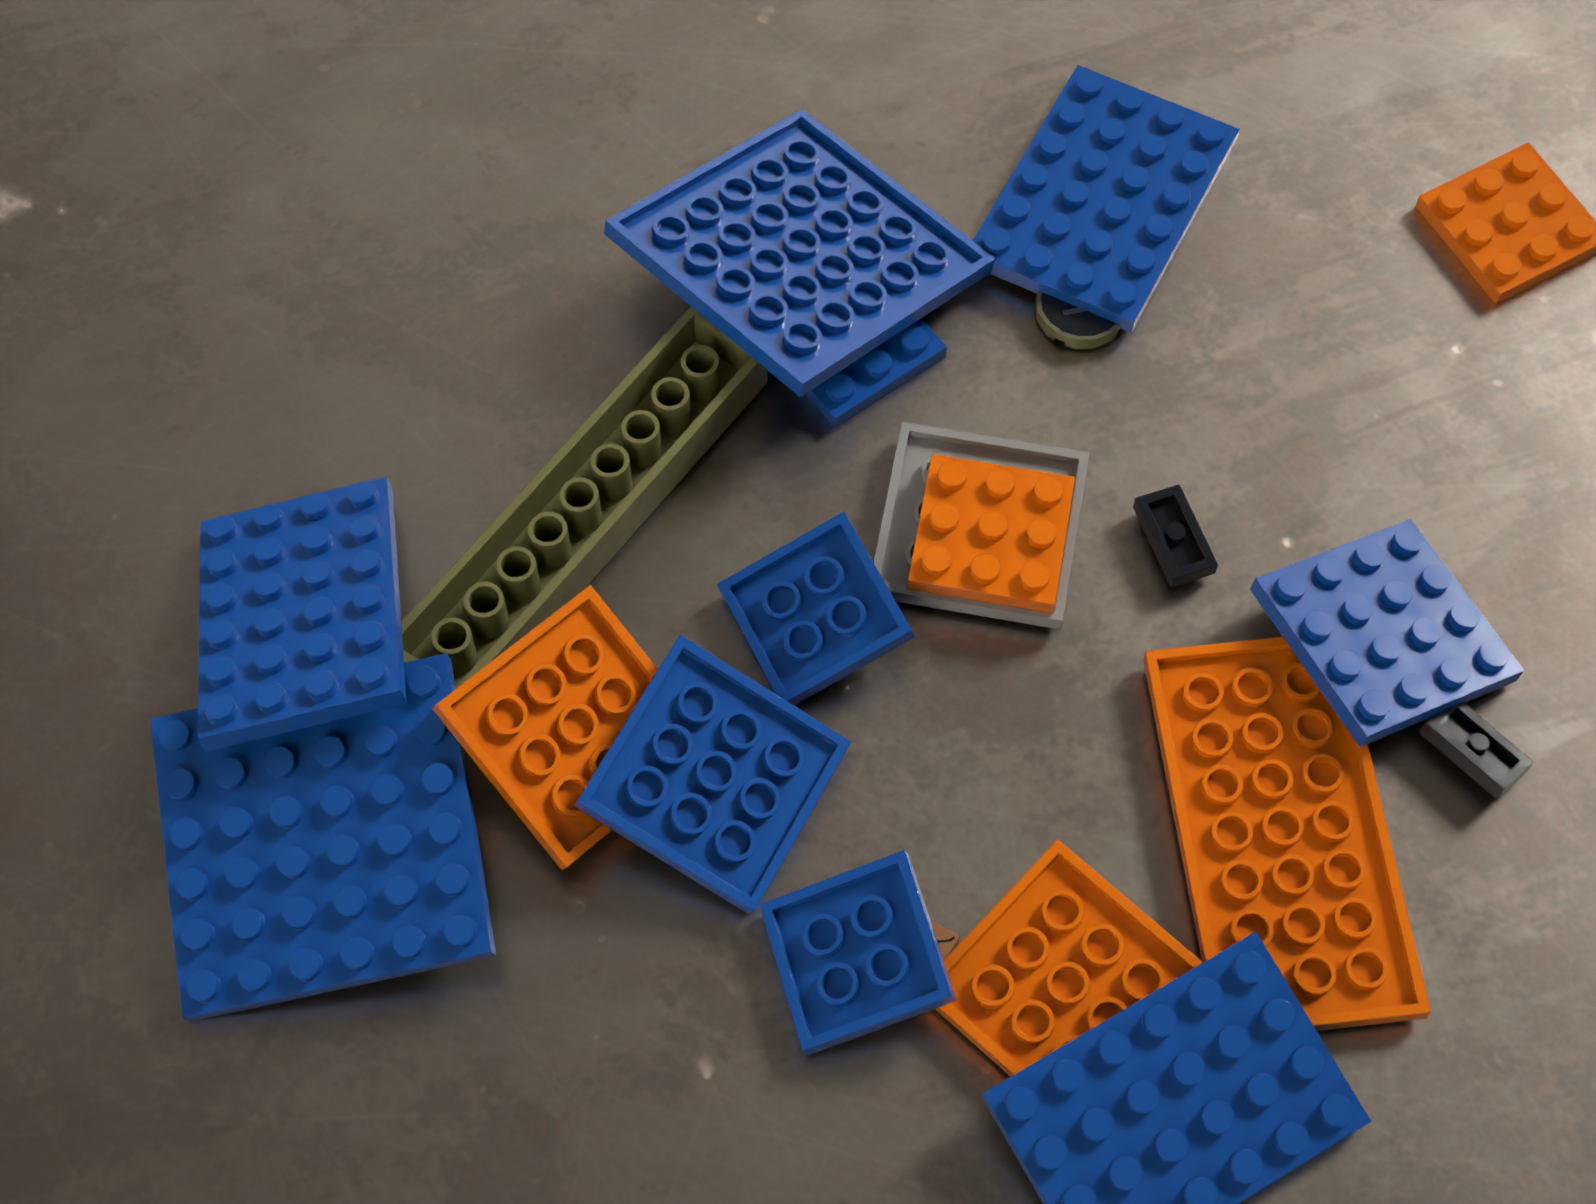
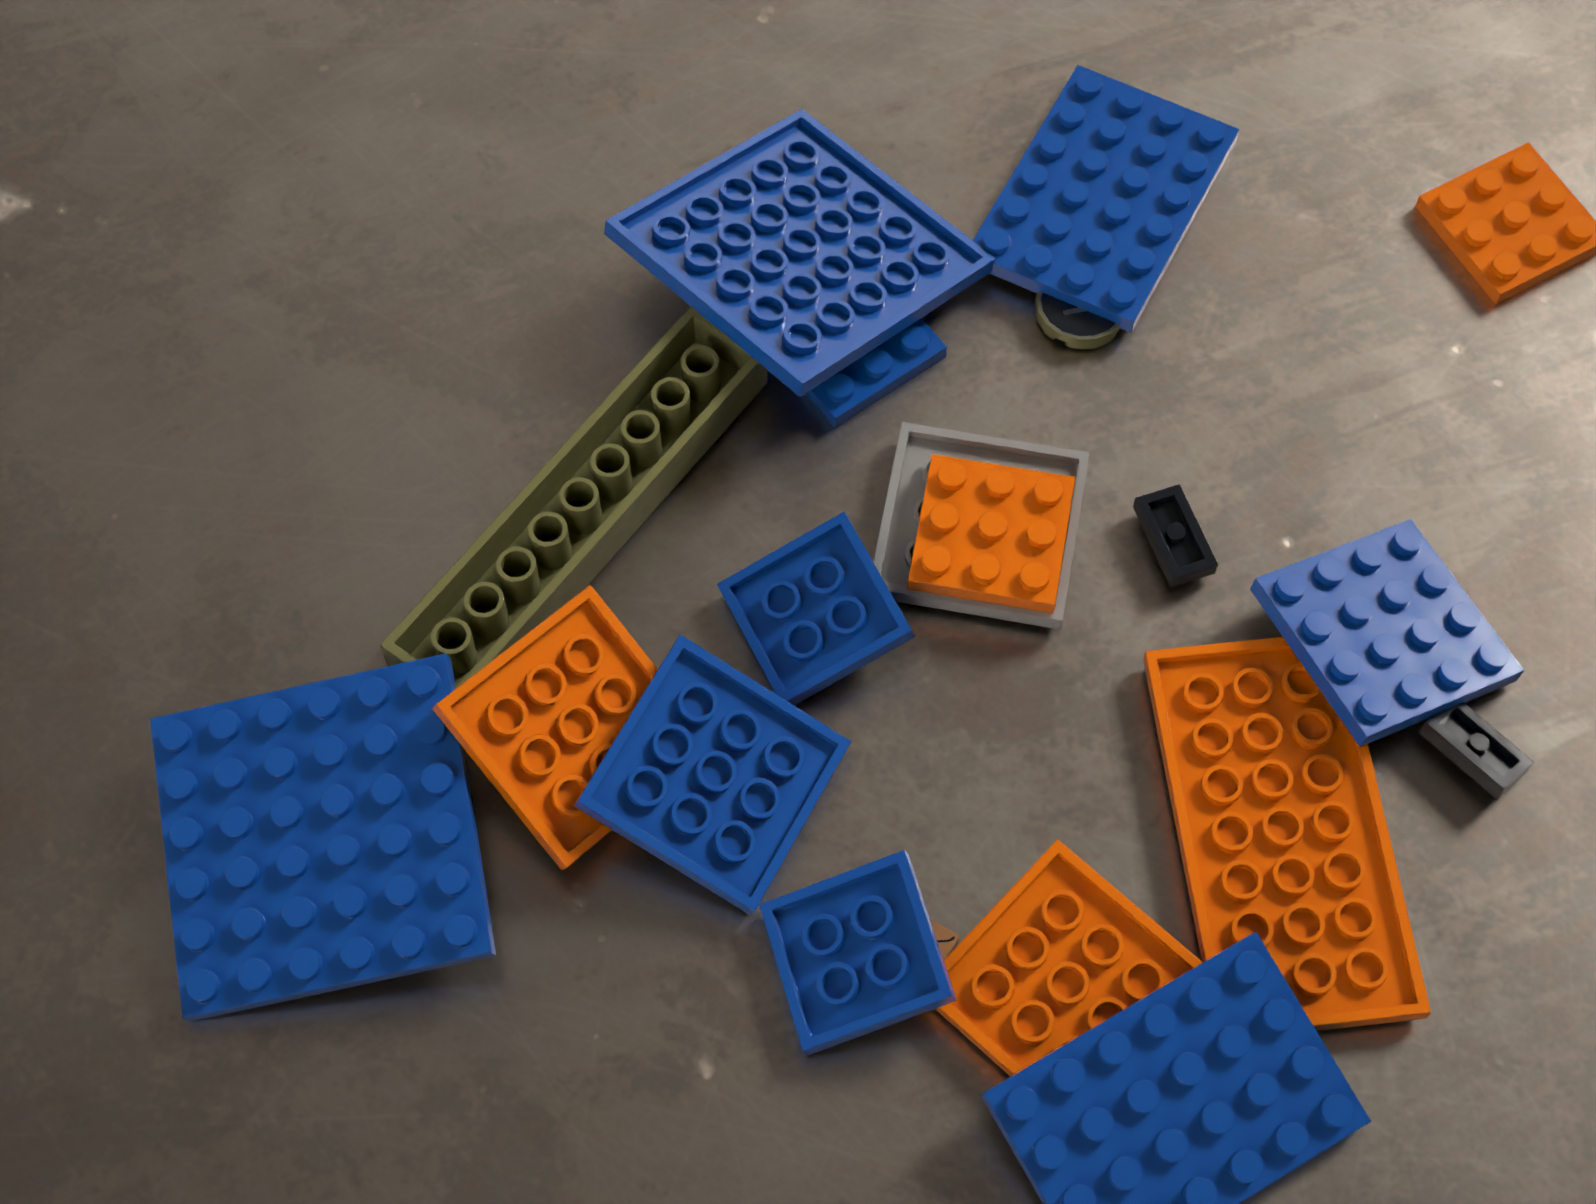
blue plate [198,476,407,752] -> none

